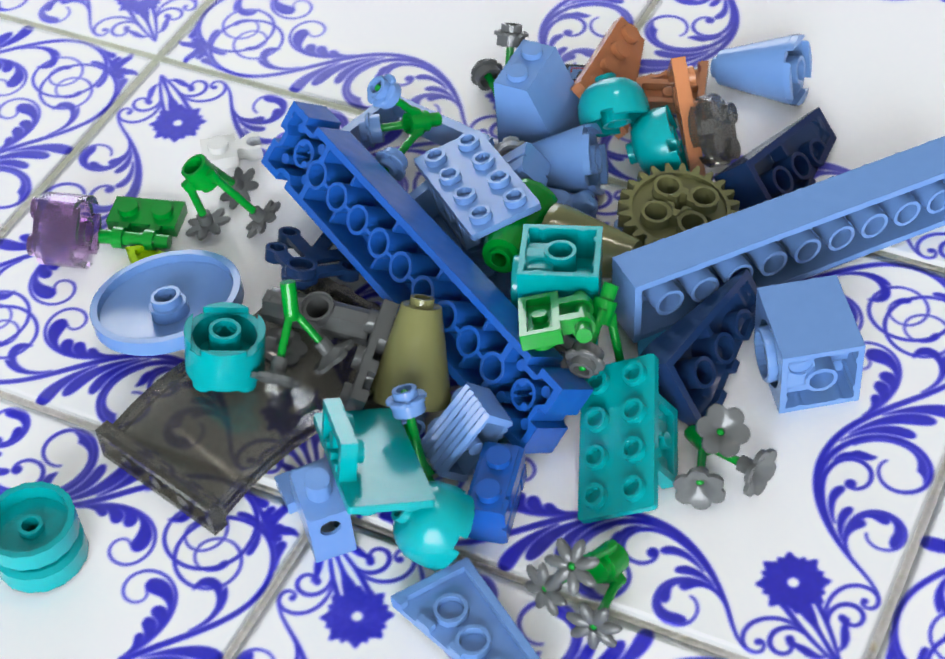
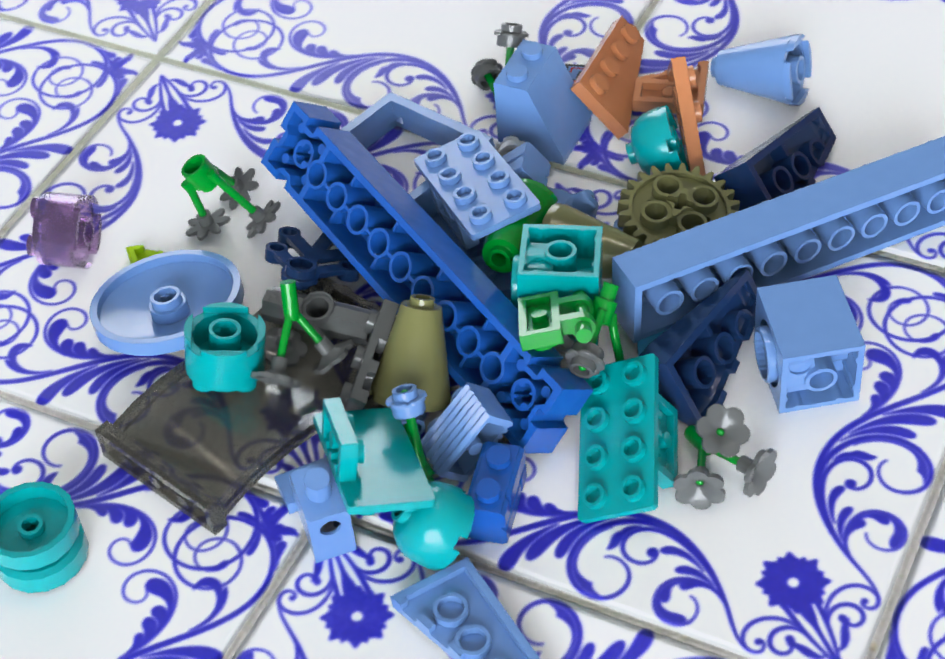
green plate [98,196,188,251] -> none
white plate [200,132,264,170] -> none
medium blue plant [359,74,442,181] -> none
dark grey plant [525,538,629,650] -> none
medium blue cone [531,123,608,196] -> none
teal cylinder [578,73,650,137] -> none
clear smoke plate [688,93,741,168] -> none

